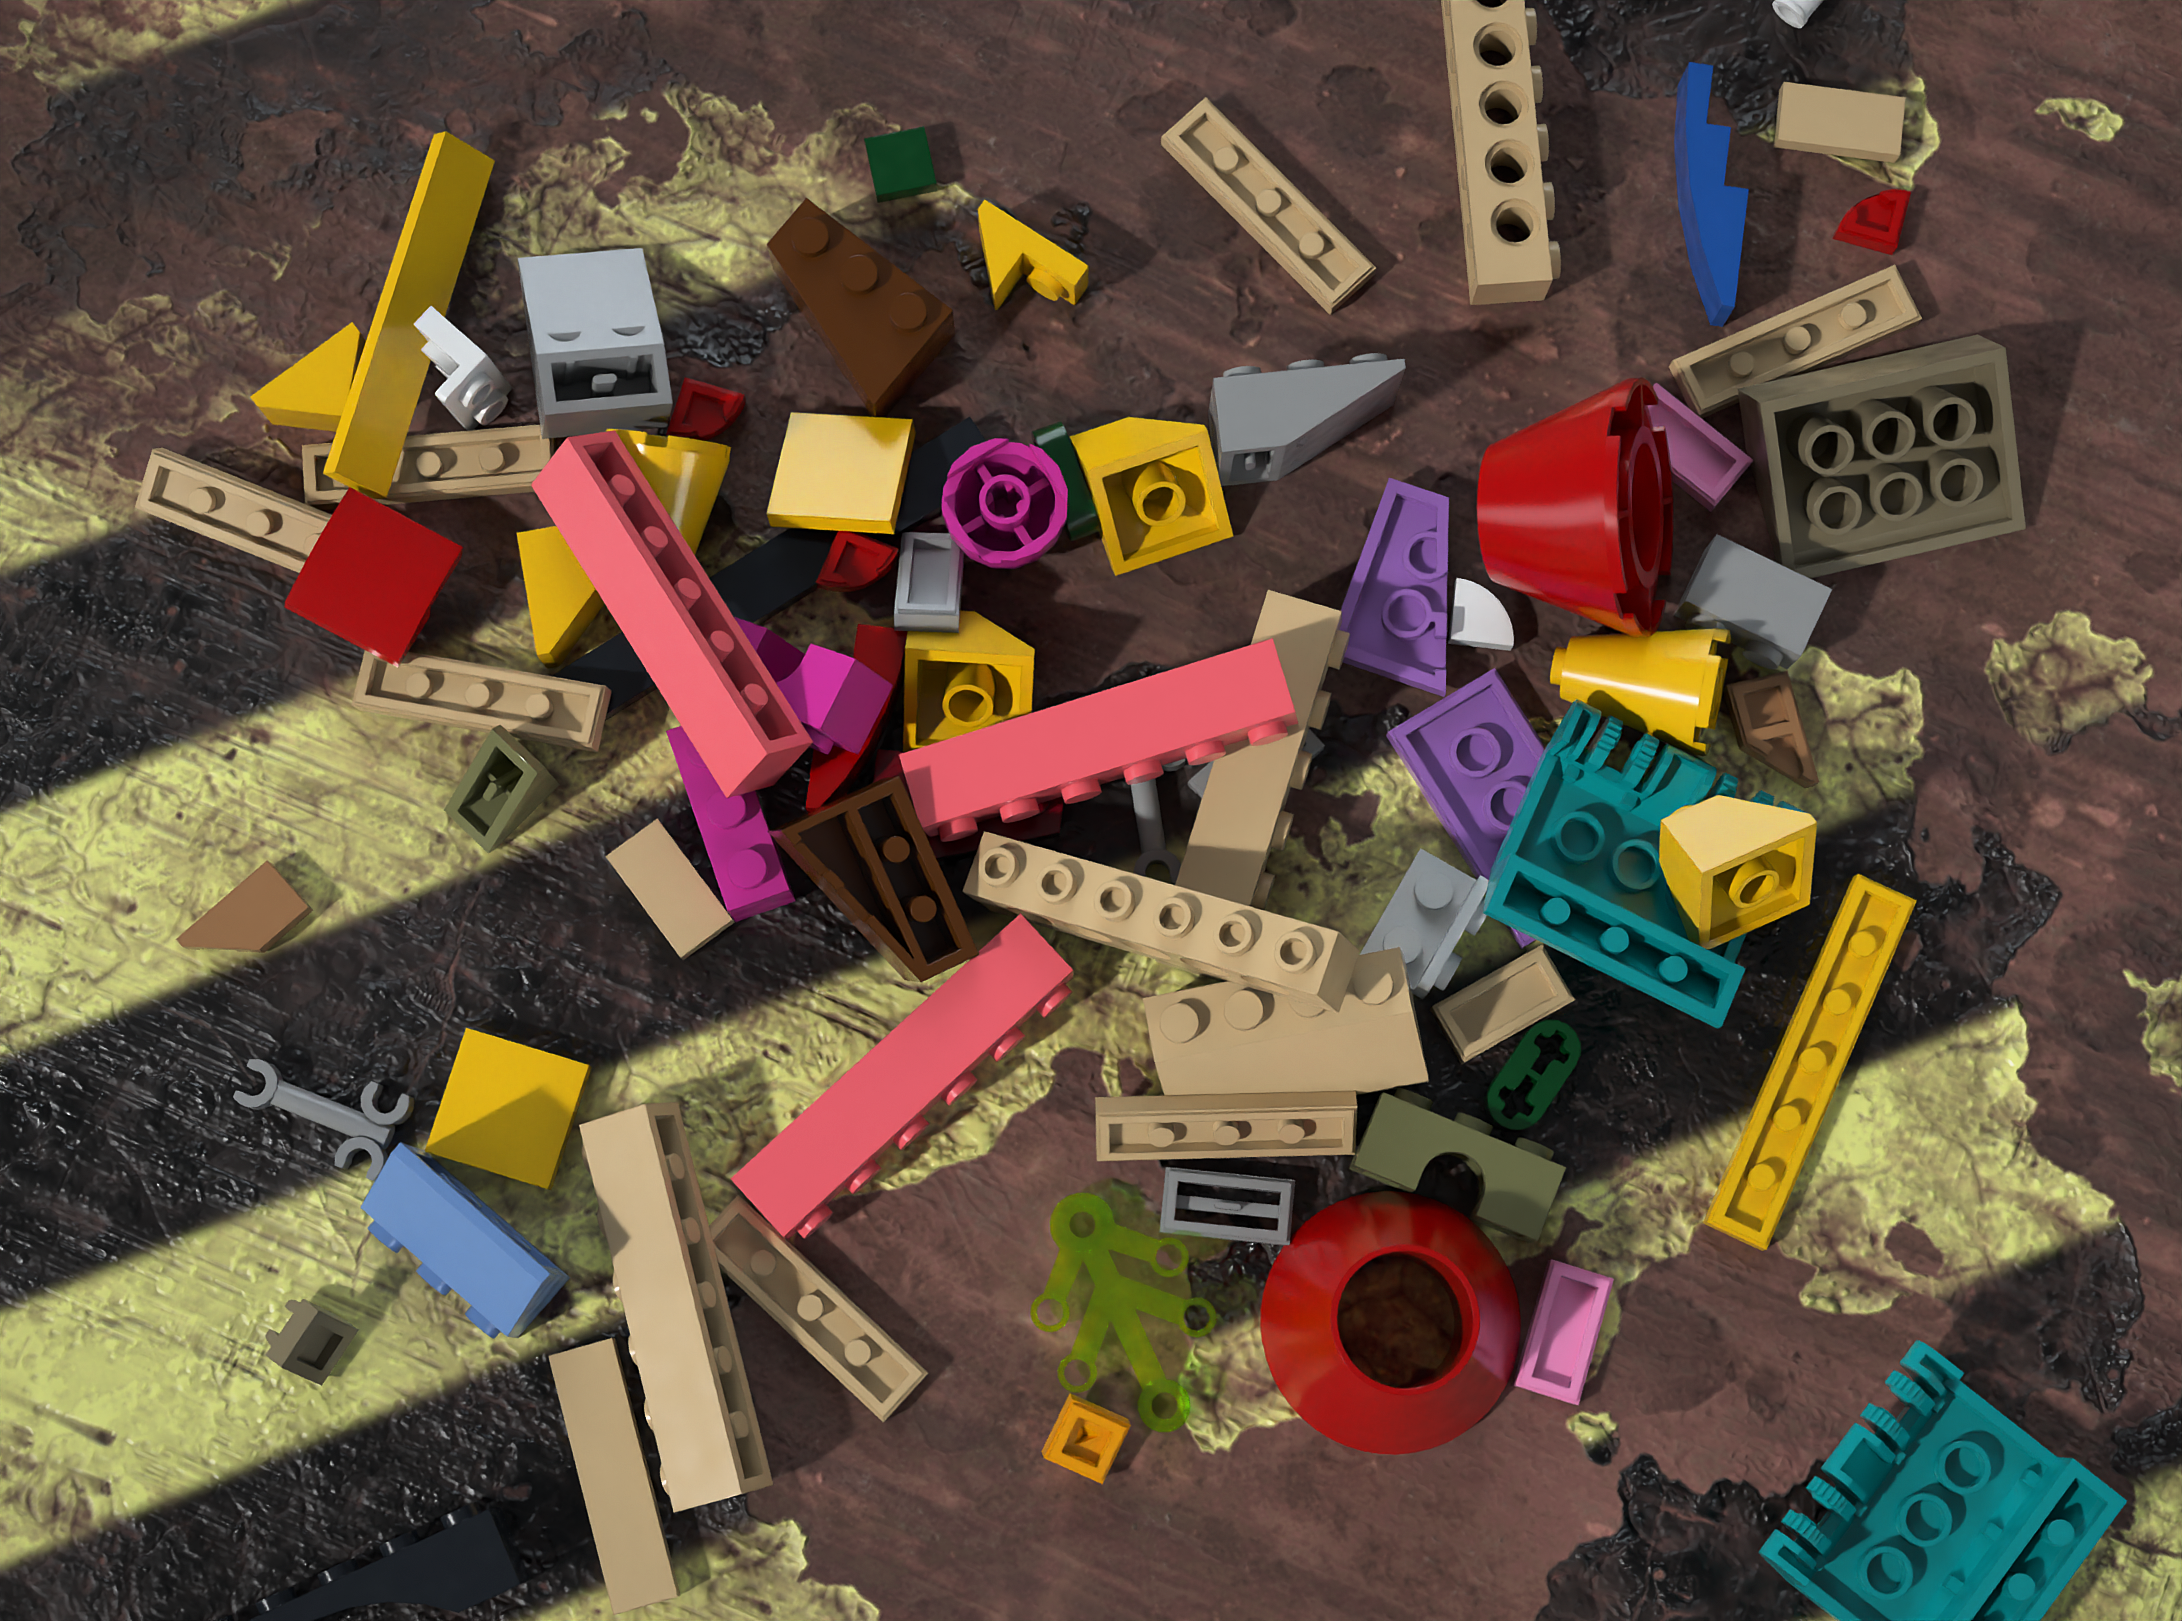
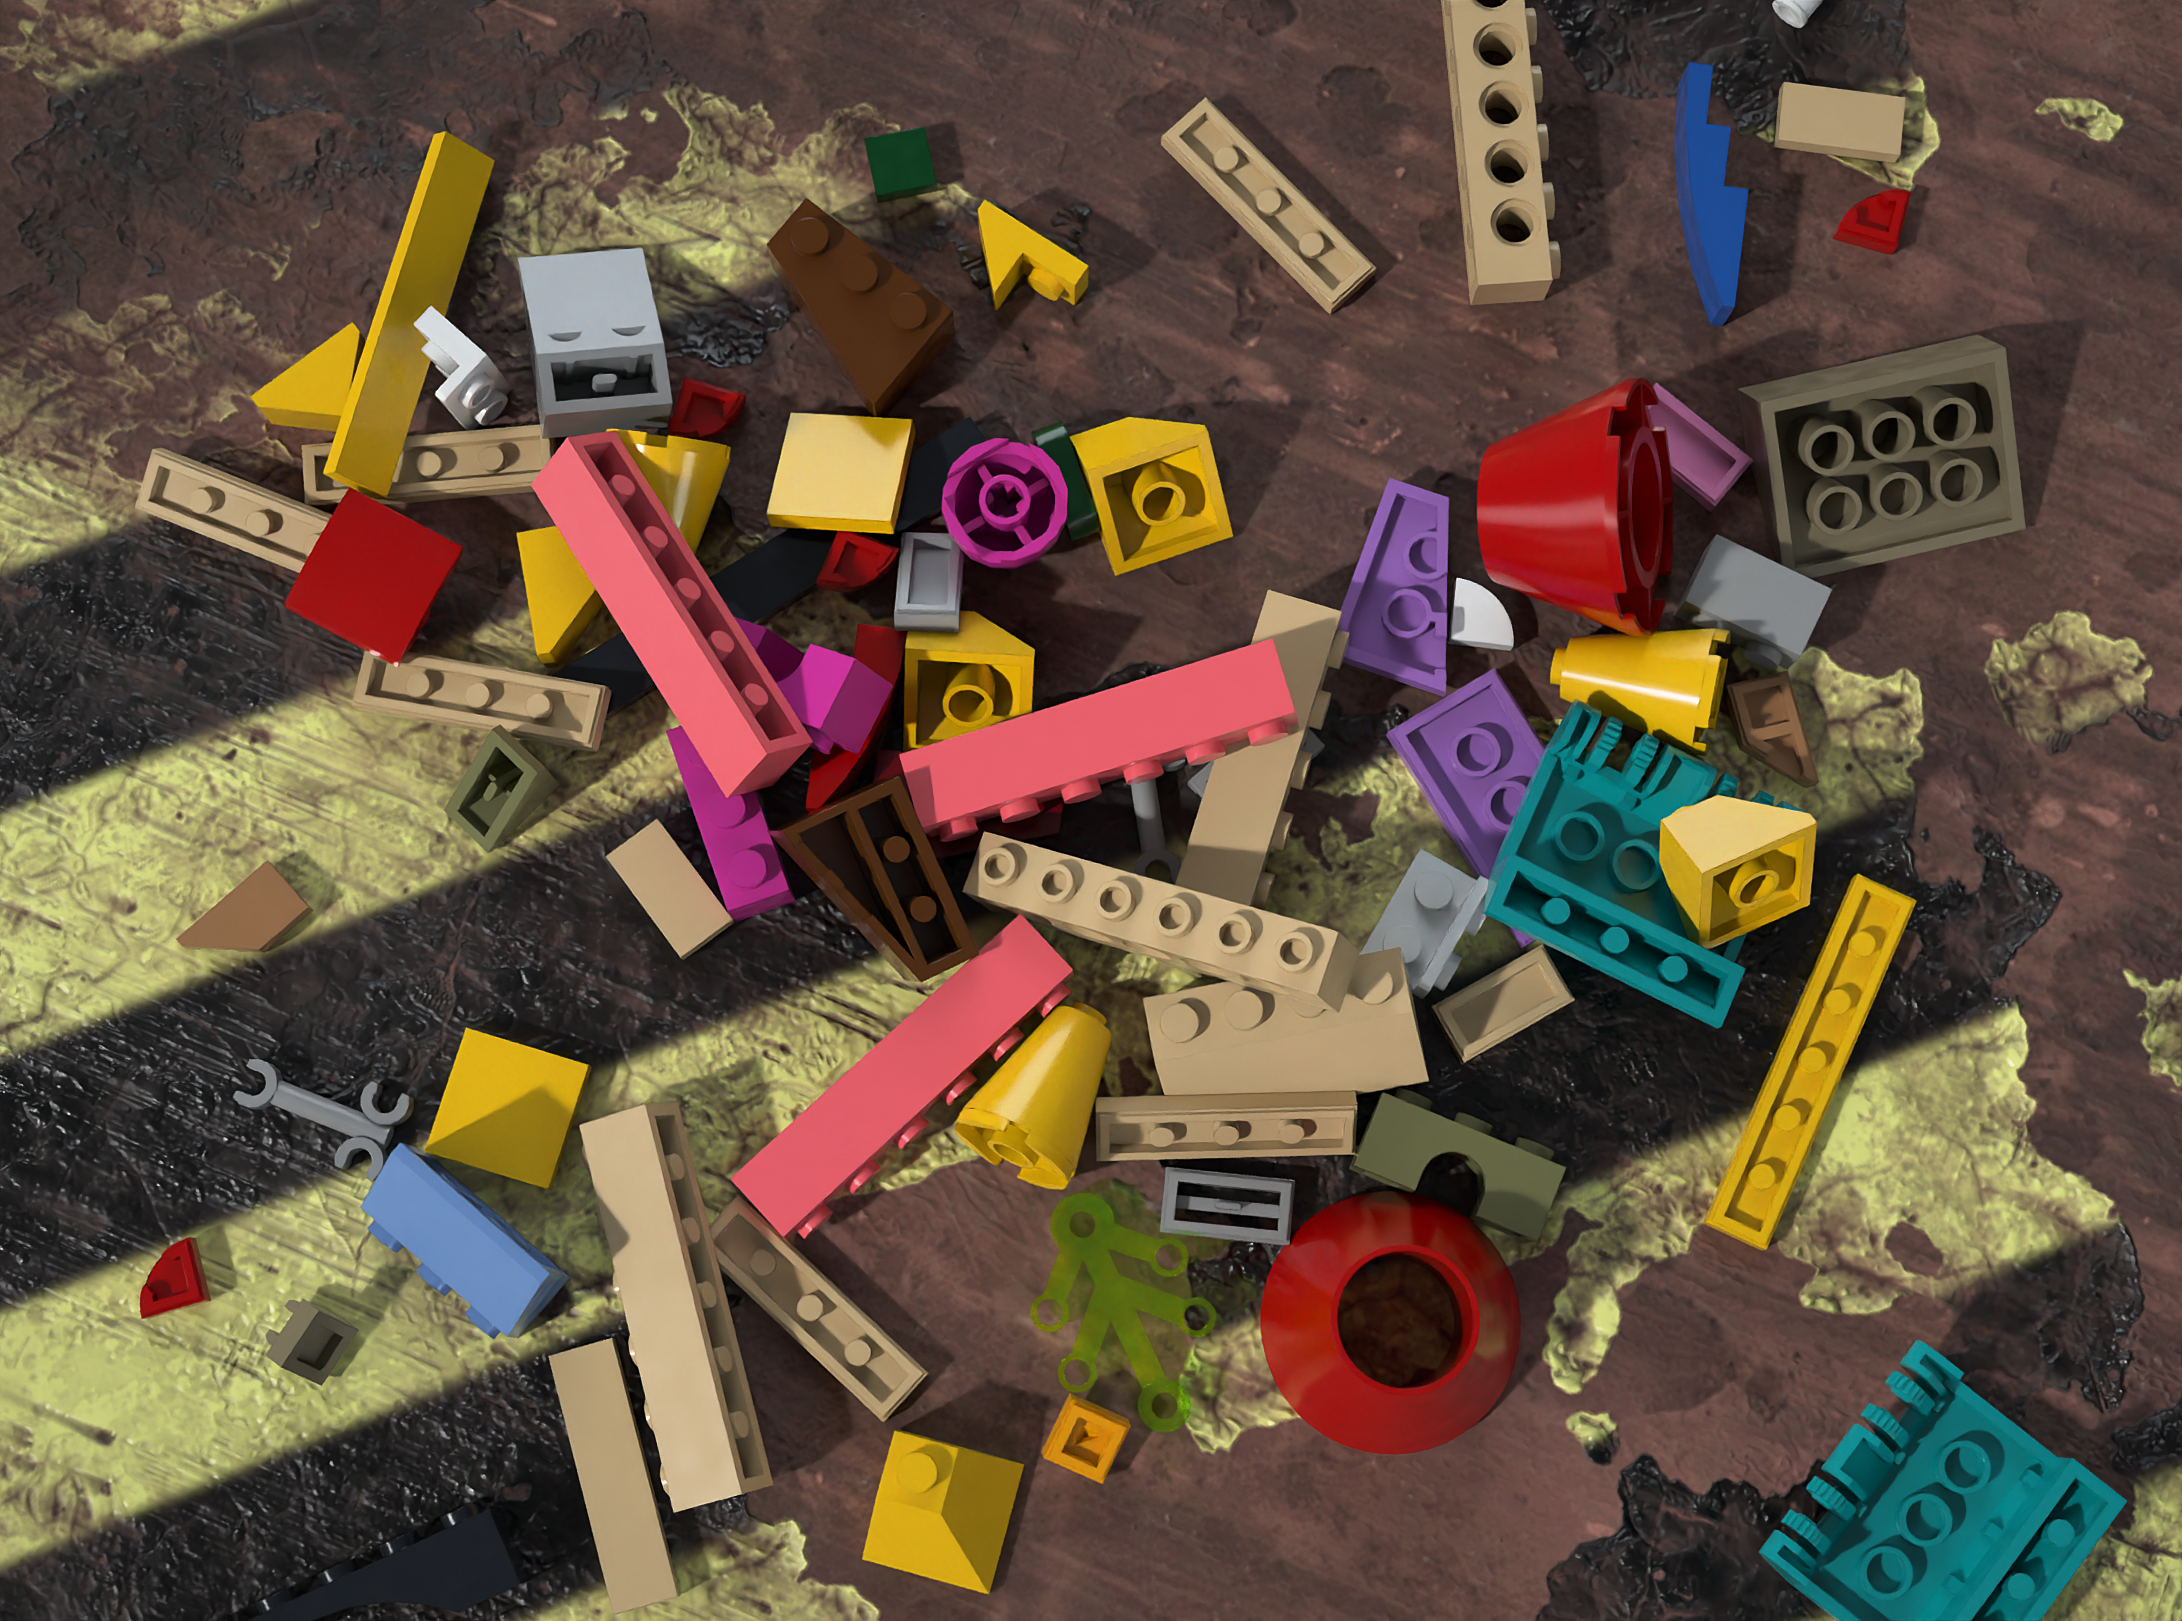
light grey slope [1208,353,1406,486] -> none
dark green beam [1484,1020,1581,1132] -> none
bright pink tile [1513,1259,1614,1405] -> none
tan tile [1669,265,1922,419] -> none
none -> red tile [140,1237,211,1319]
none -> yellow slope [862,1429,1024,1594]
none -> yellow cone [954,1002,1112,1190]

